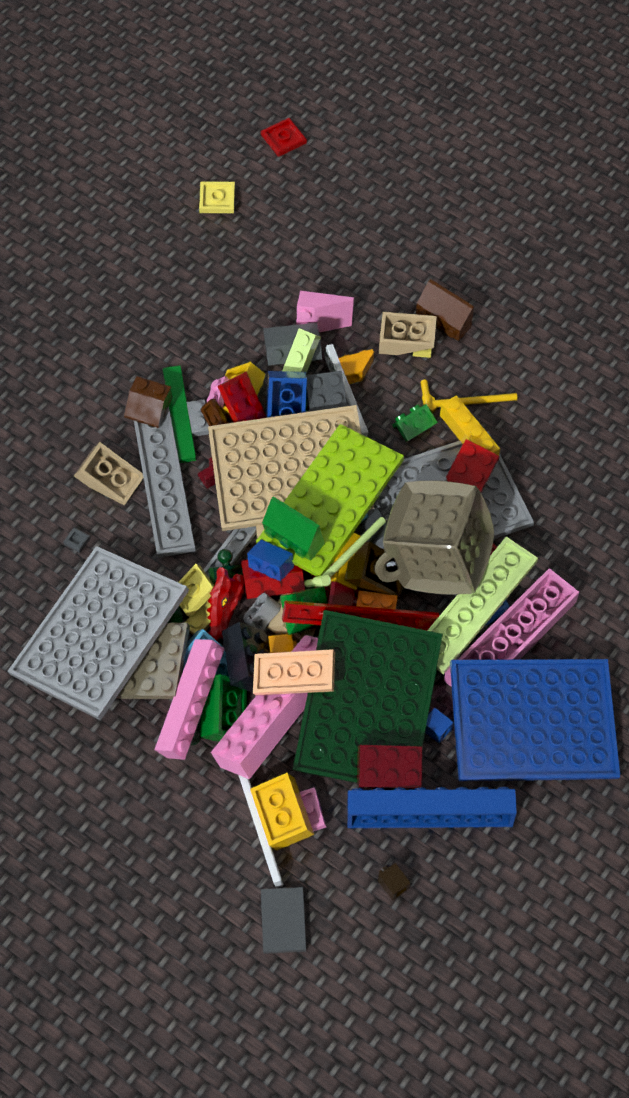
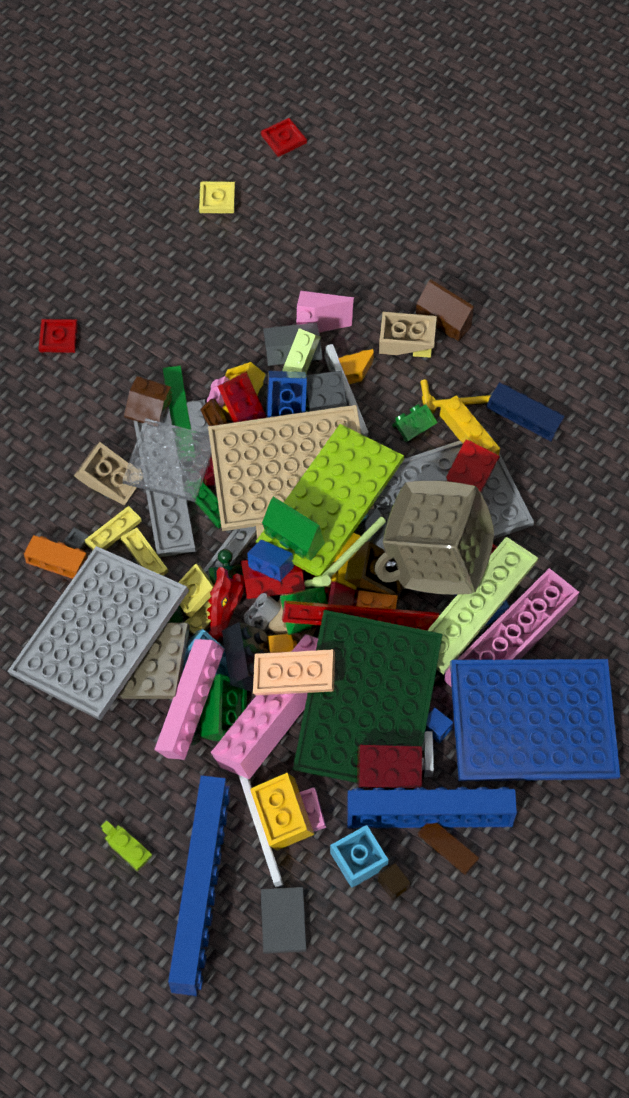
none -> orange brick [24,535,87,579]
none -> red tile [39,319,78,353]
none -> light yellow plate [85,506,142,551]
none -> lime hinge [101,821,152,871]
none -> light yellow plate [121,528,168,576]
none -> clear plate [122,419,212,502]
none -> blue brick [168,776,230,996]
none -> green tile [184,477,221,529]
none -> medium azure brick [330,825,388,888]
none -> reddish brown tile [418,823,479,875]
none -> white plate [422,732,434,777]
none -> dark blue brick [486,382,565,442]

